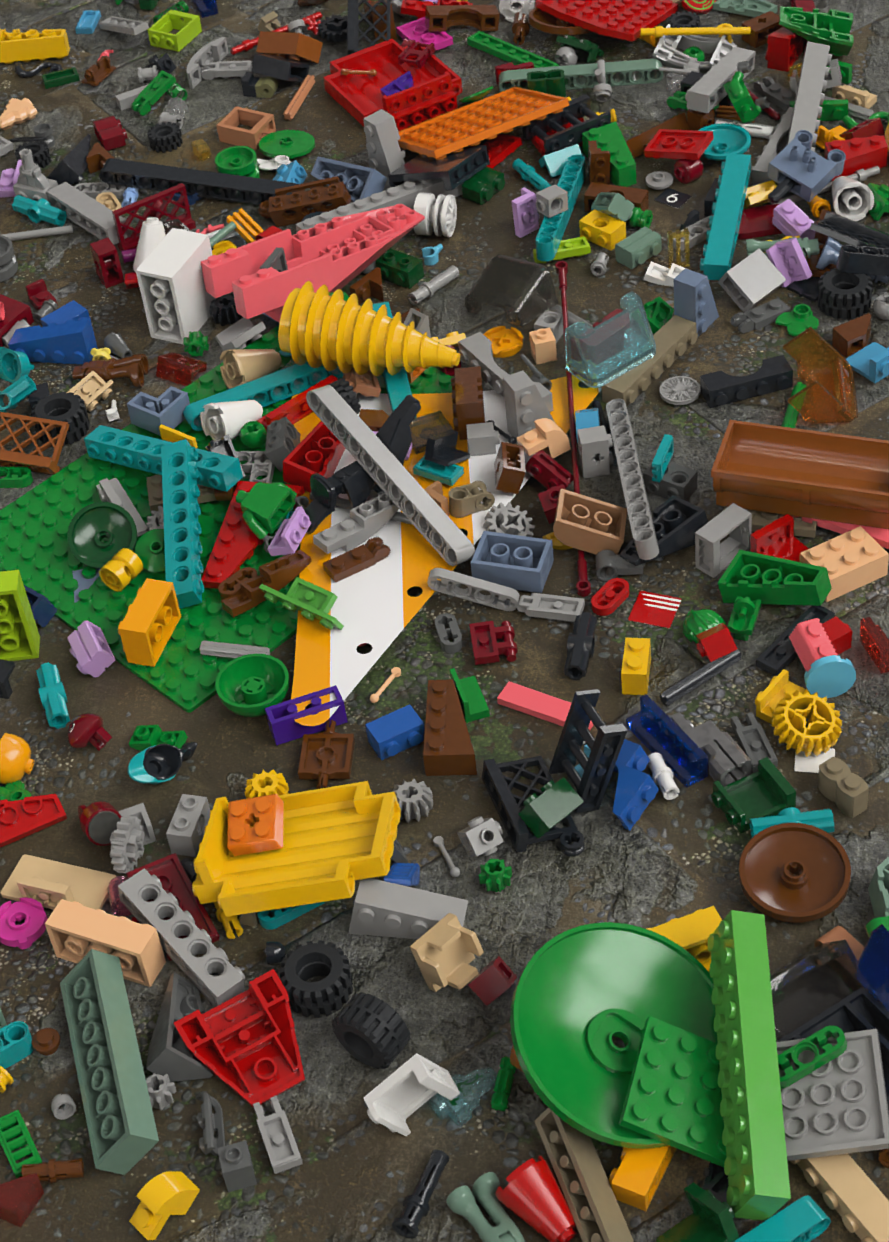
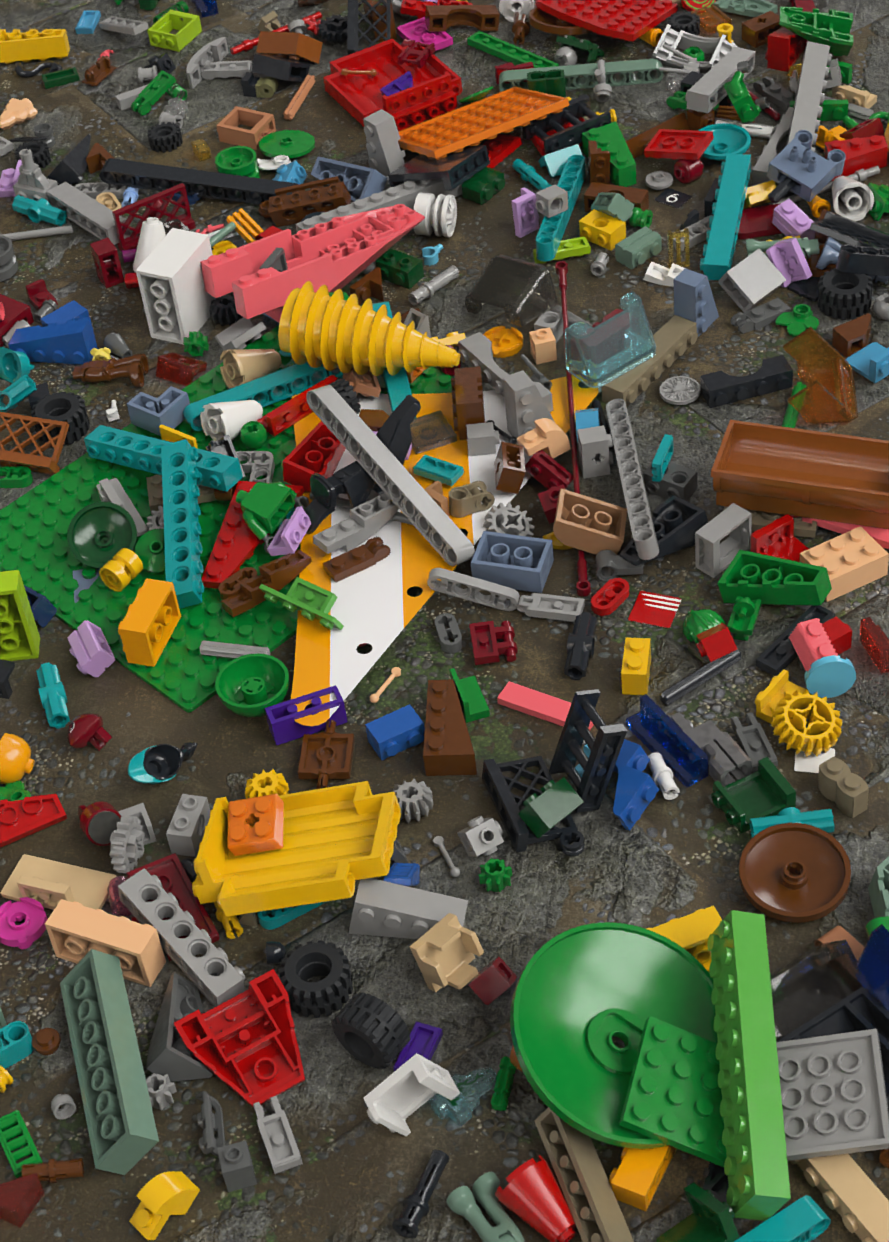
tan bracket [67,370,114,412] -> none
dark red brick [92,116,128,151] -> none
green slope [129,725,188,751] -> none
dark grey brick [265,417,301,472] -> none
black panel [424,429,470,466] -> none
green wing [631,297,674,334] -> none
yellow bar [640,26,751,38] -> none
green beam [778,1026,847,1088] -> none
none -> dark purple tile [393,1021,443,1072]
none -> clear orange plate [691,4,732,33]

